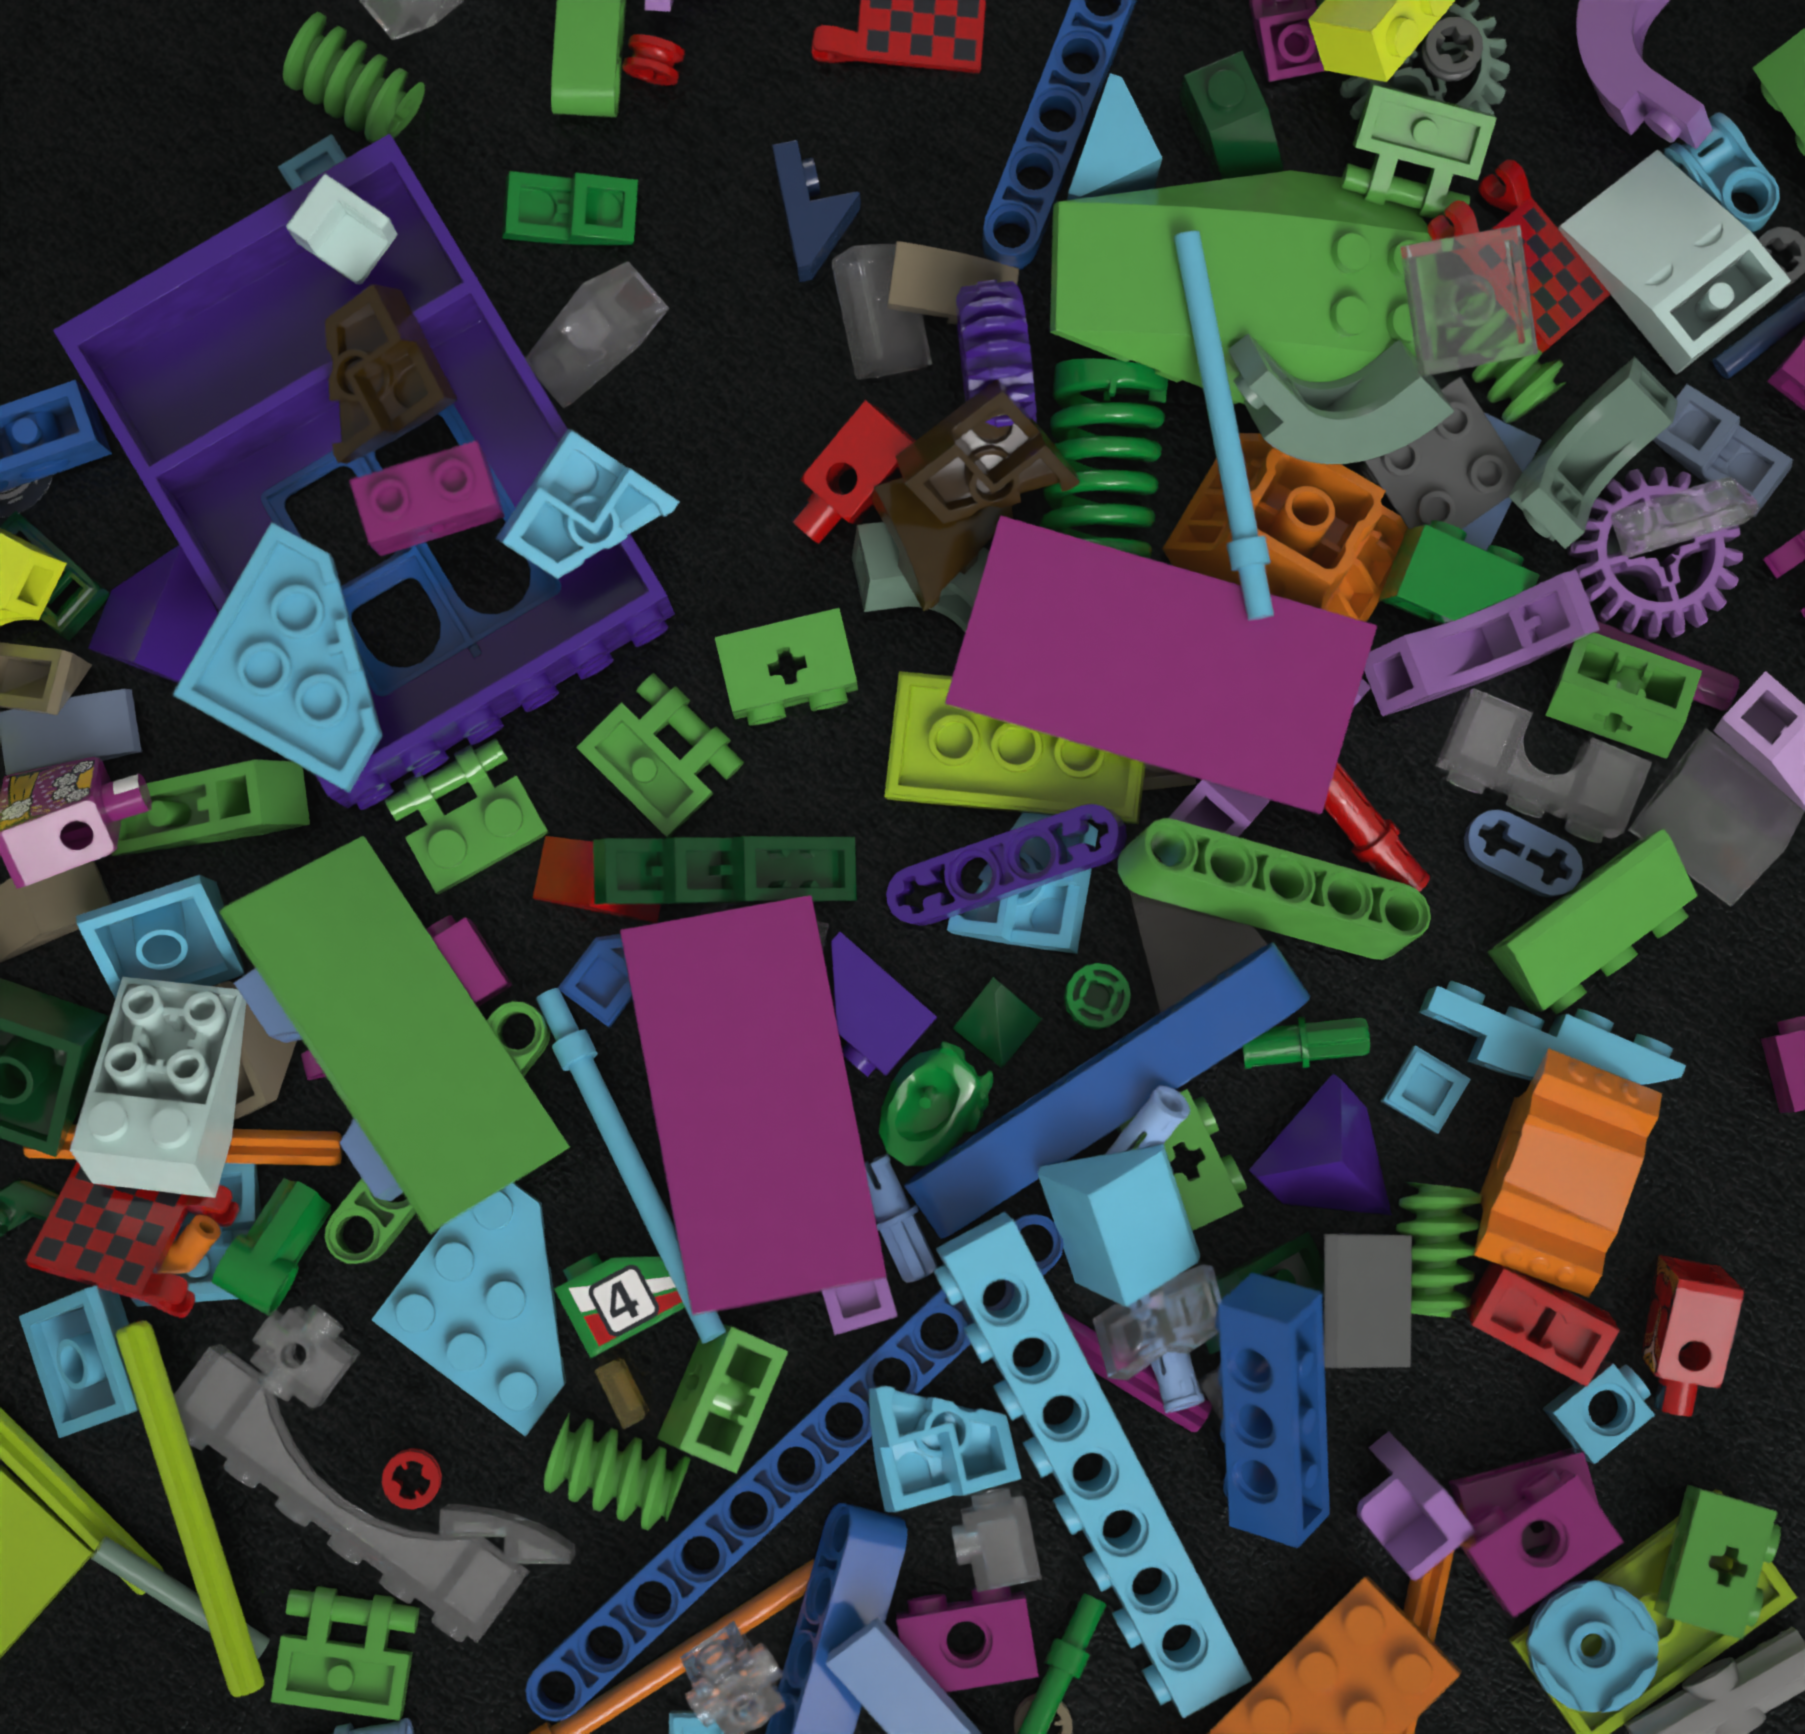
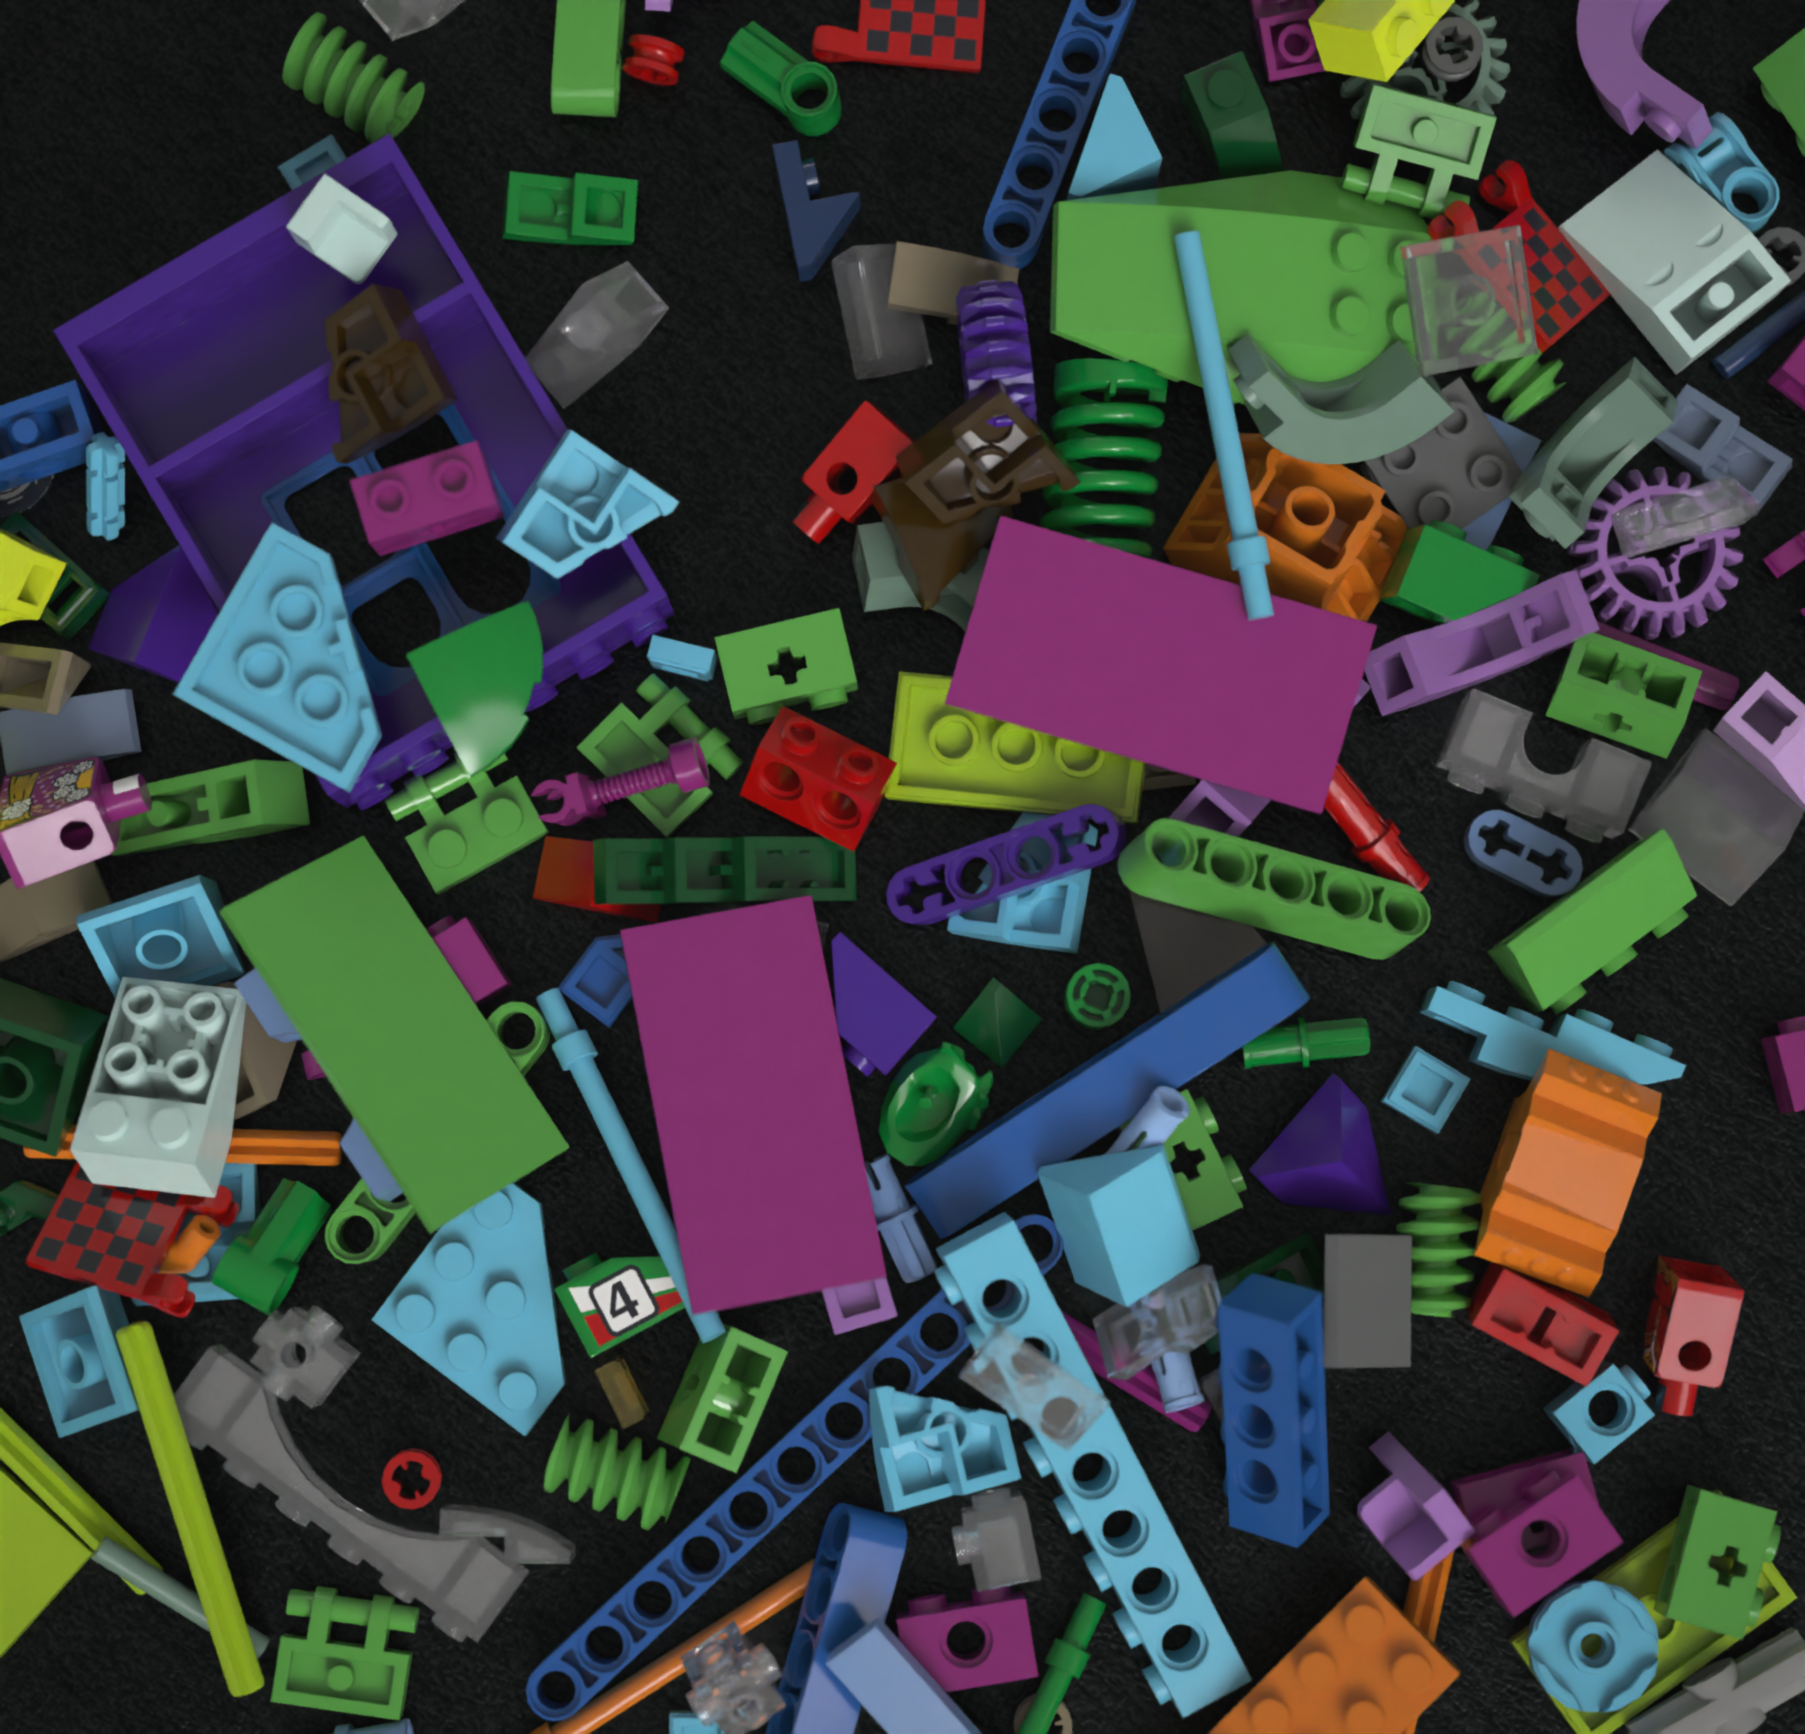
none -> medium azure axle [86,432,125,540]
none -> green brick [406,601,543,777]
none -> magenta bar [531,737,710,827]
none -> medium azure tile [647,635,718,681]
none -> green piece [720,21,842,136]
none -> red brick [740,706,897,852]
none -> clear slope [959,1322,1110,1451]

